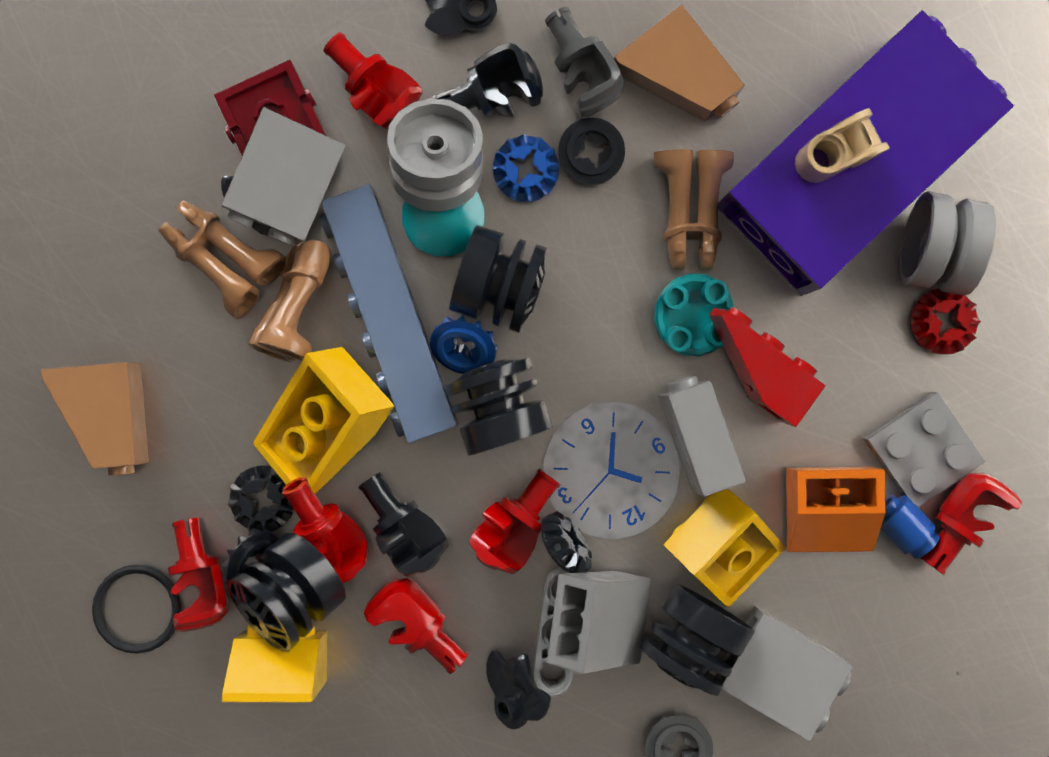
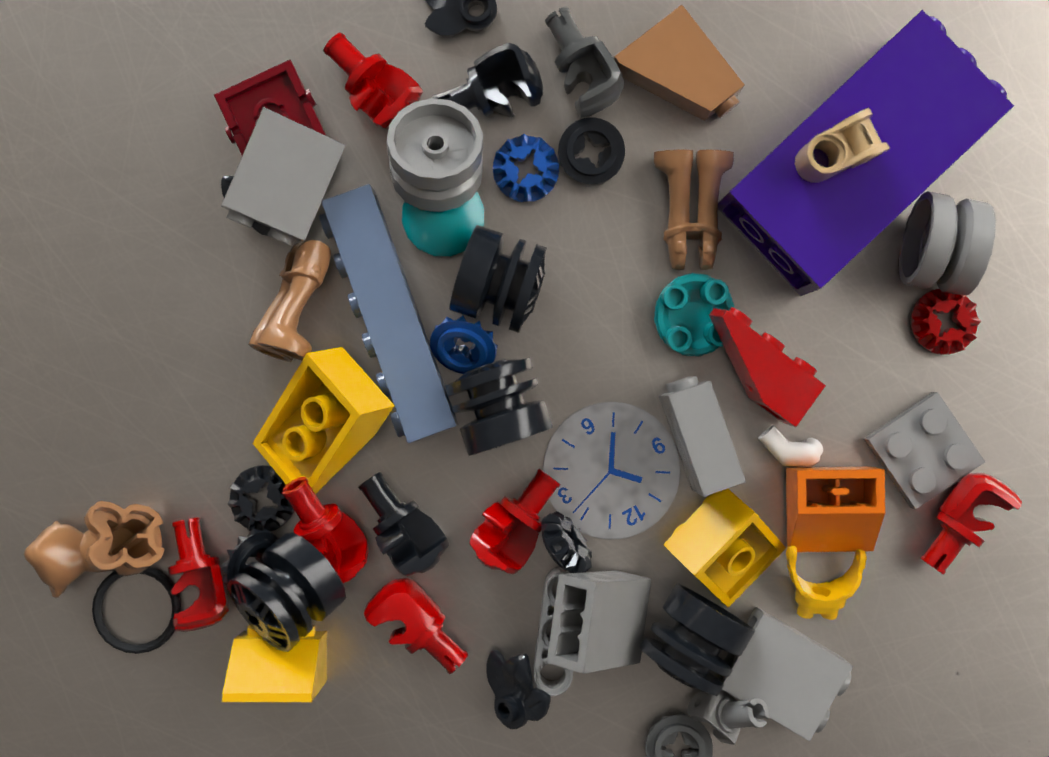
medium nougat slope [41,362,149,475] -> none
medium nougat piece [159,200,286,319] -> none
blue brick [880,495,940,559] -> none
none -> medium nougat animal [24,501,165,598]
none -> light grey piece [687,690,769,745]
none -> white arm [758,425,823,467]
none -> yellow helmet [786,546,867,620]

